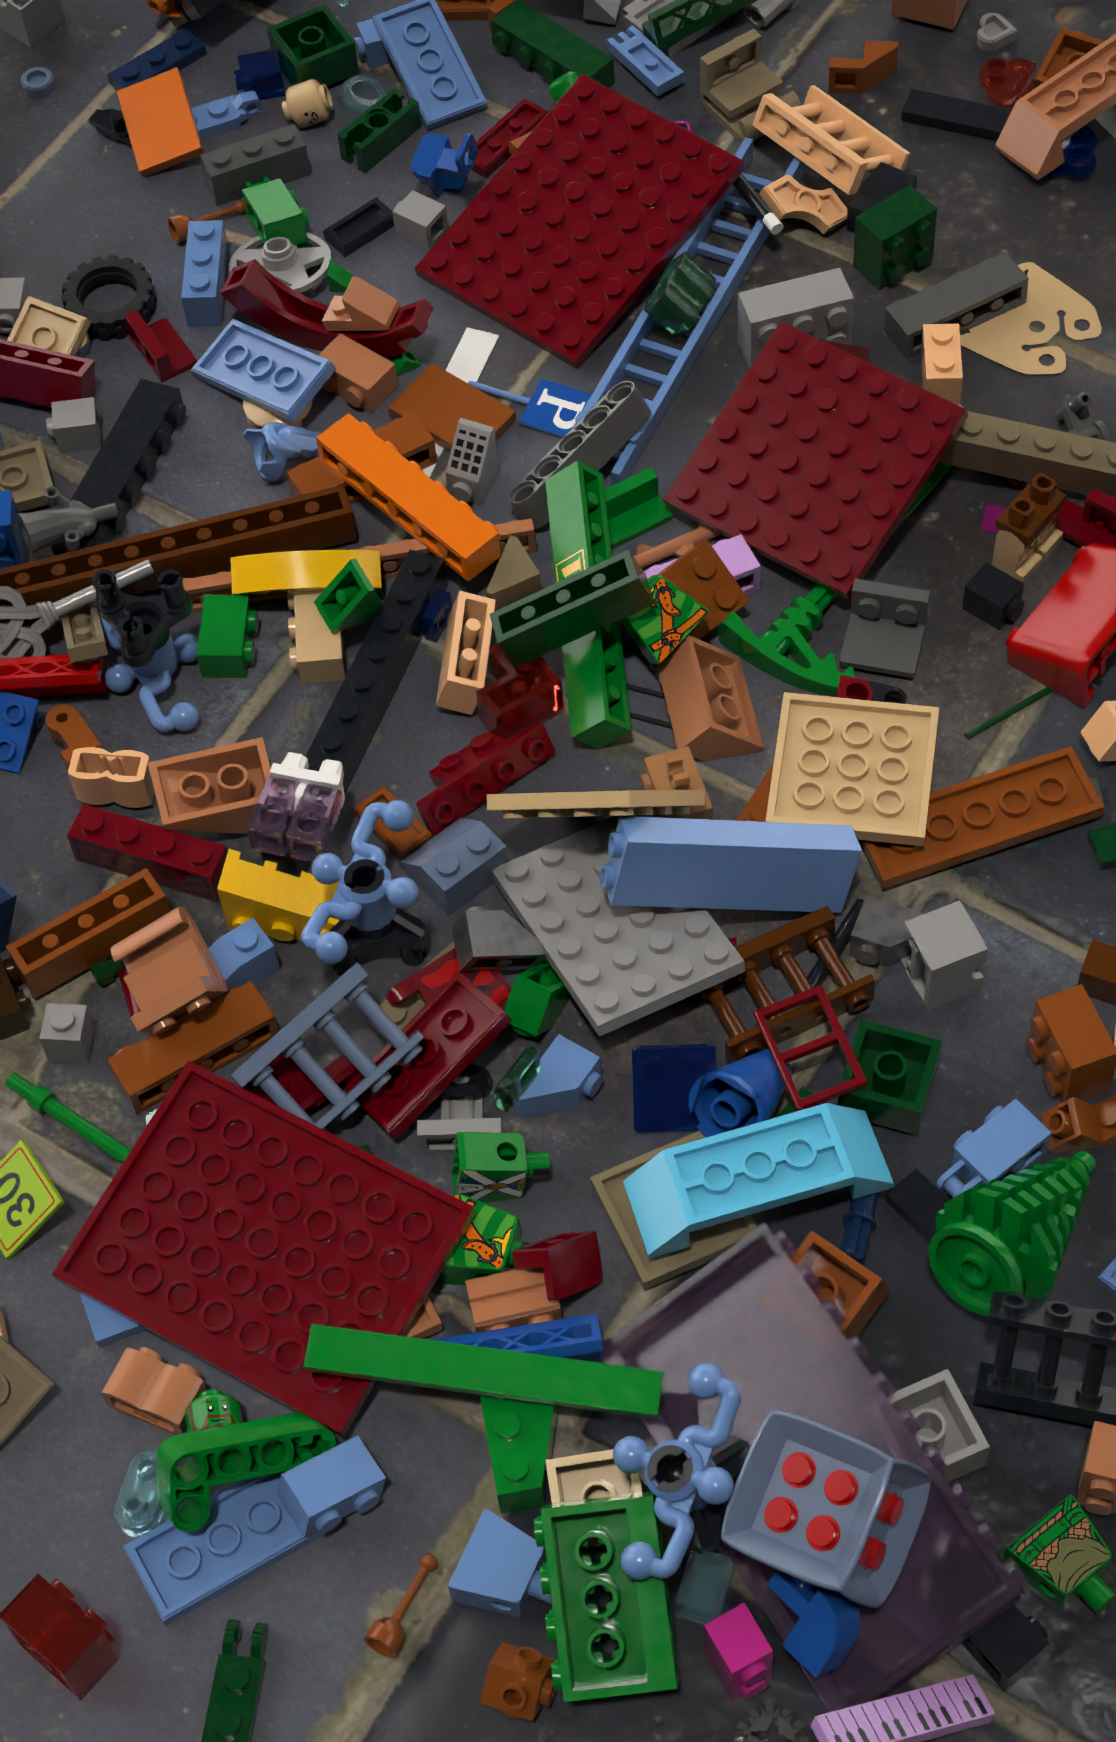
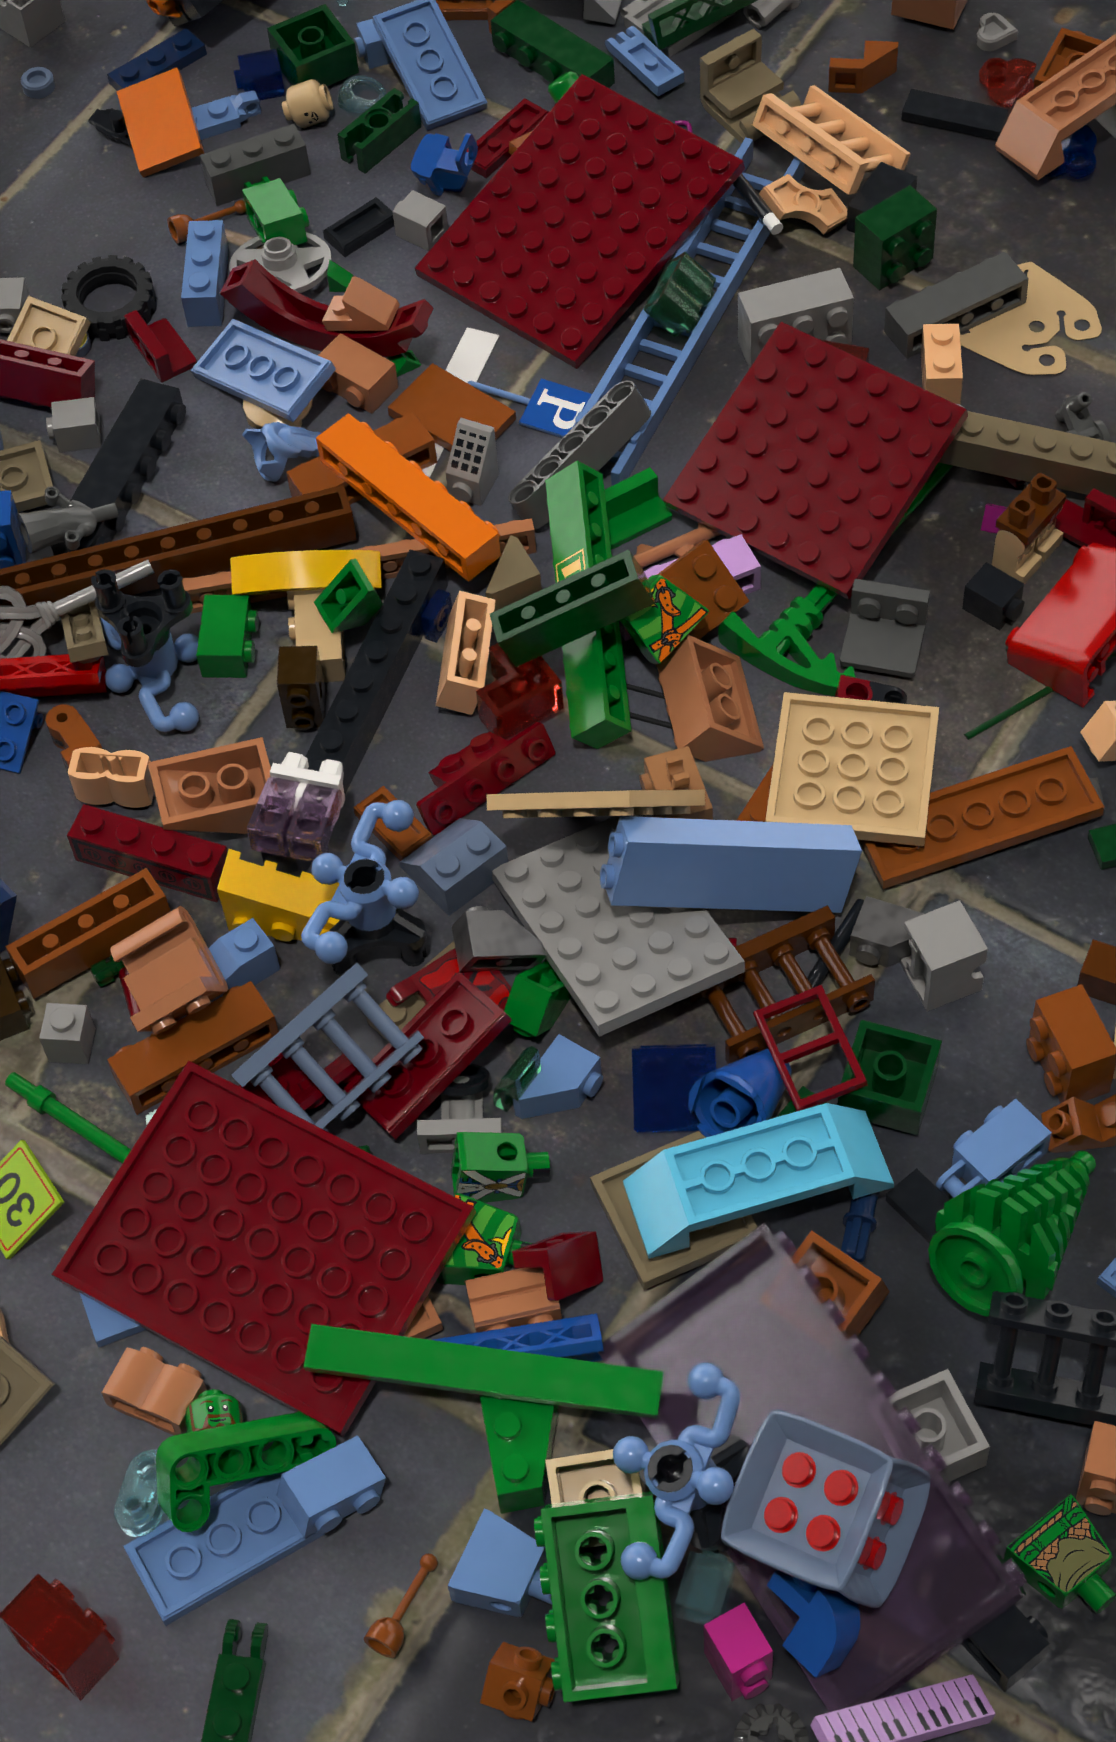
none -> dark brown brick [277,646,326,730]

